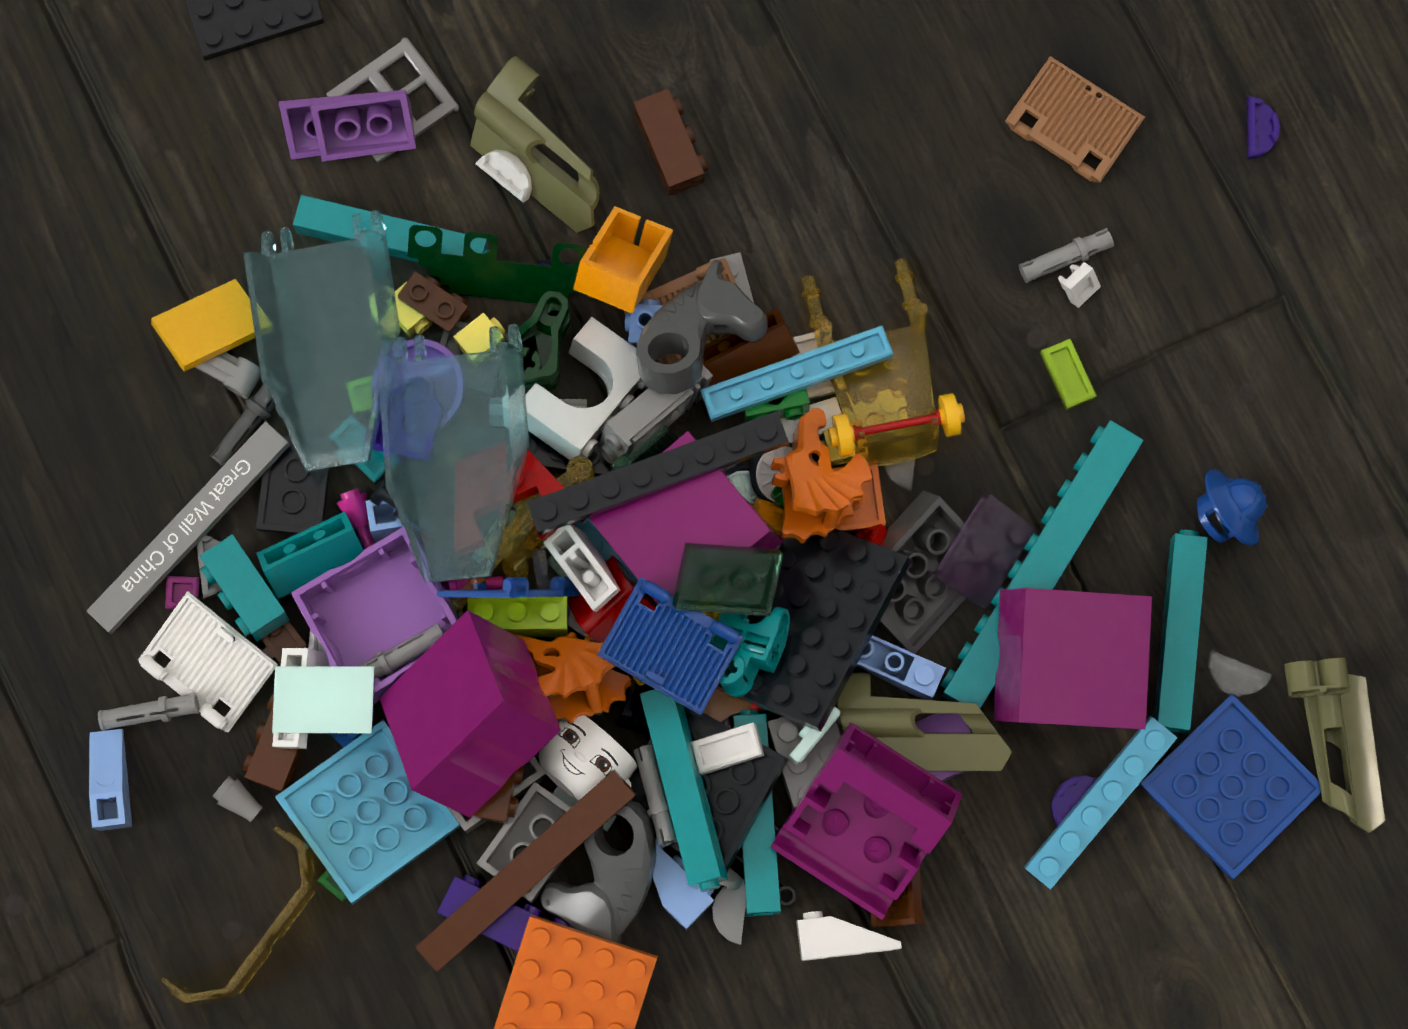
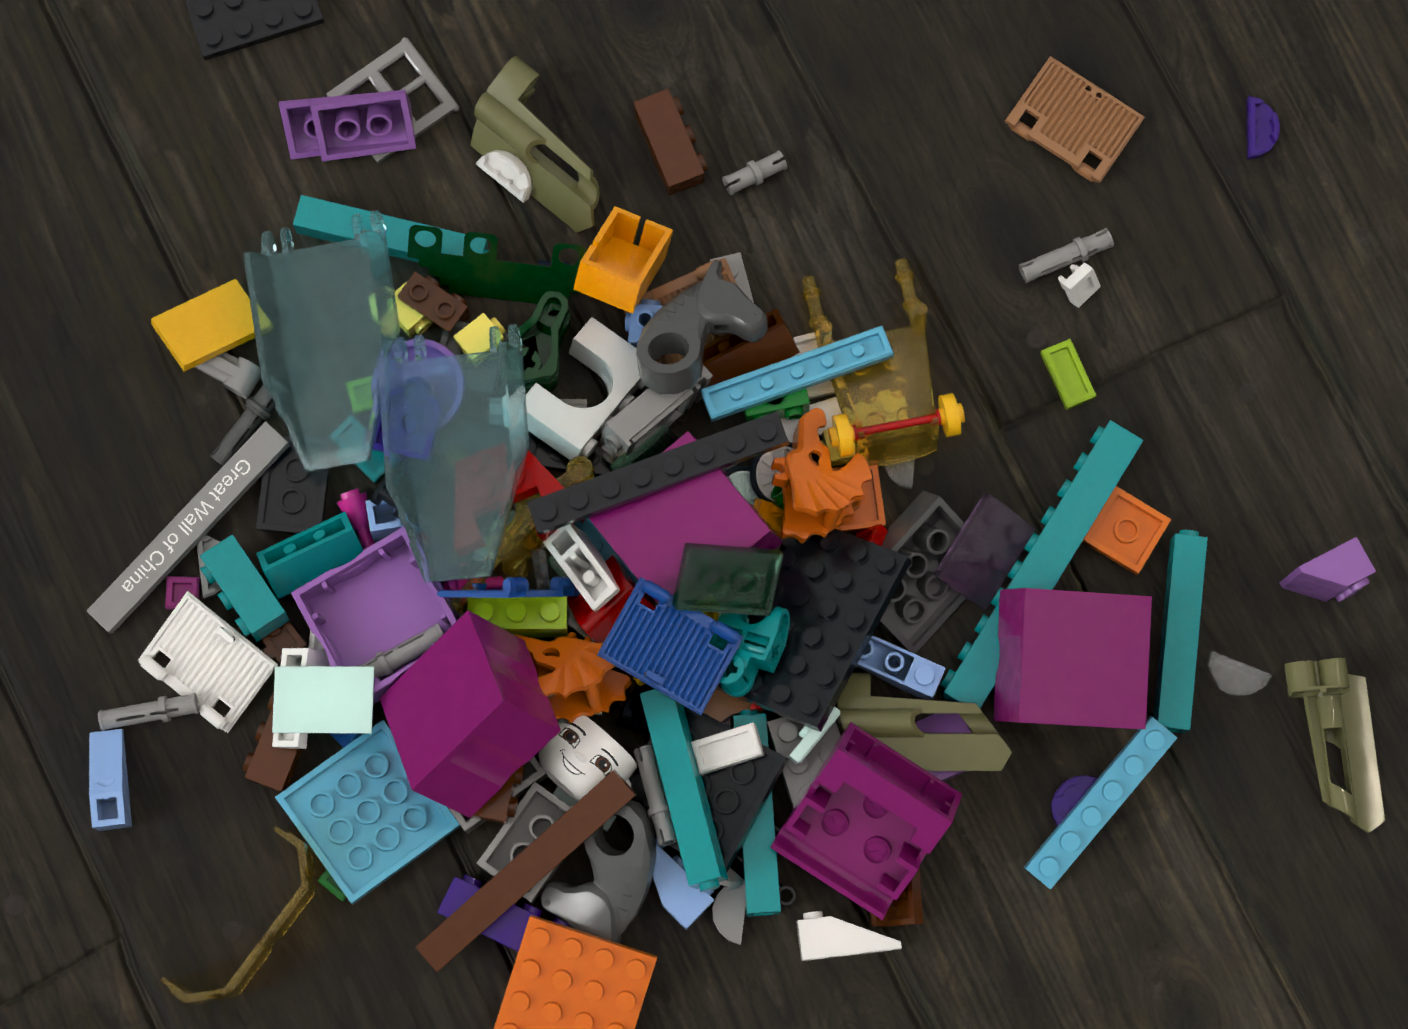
light grey cone [212,776,263,822] -> none
blue plate [1139,694,1321,880] -> none
blue helmet [1197,468,1268,546] -> none
none -> light grey pin [722,150,787,195]
none -> orange plate [1082,486,1171,575]
none -> medium lavender slope [1279,537,1376,602]

